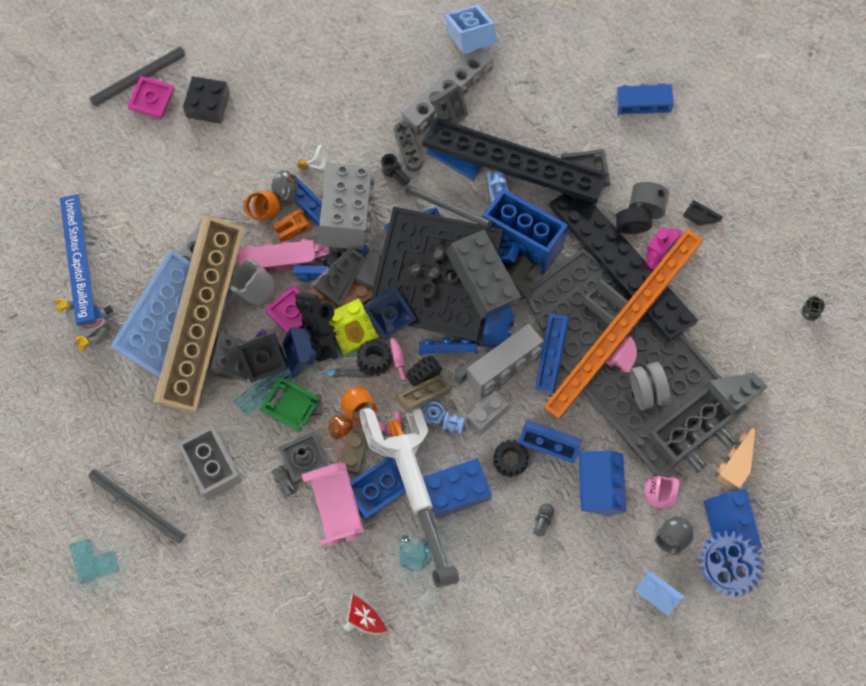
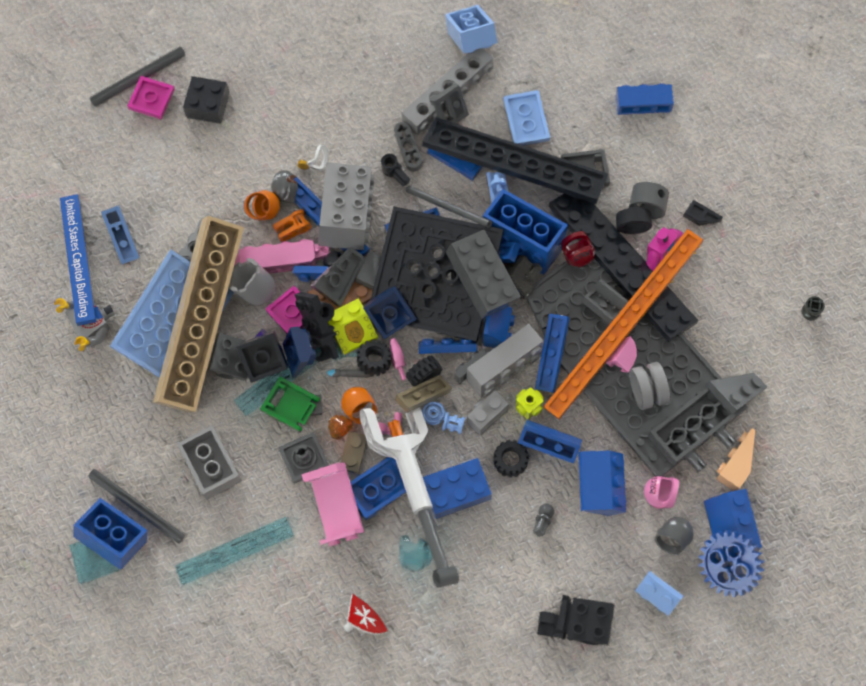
dark grey pin [271,465,297,497] -> none
none -> blue brick [73,498,148,570]
none -> medium blue slope [101,205,139,264]
none -> clear light blue tile [175,517,294,585]
none -> light blue plate [503,90,550,146]
none -> neon yellow brick [515,387,544,420]
none -> black plate [537,595,615,646]
none -> dark red helmet [561,231,595,268]

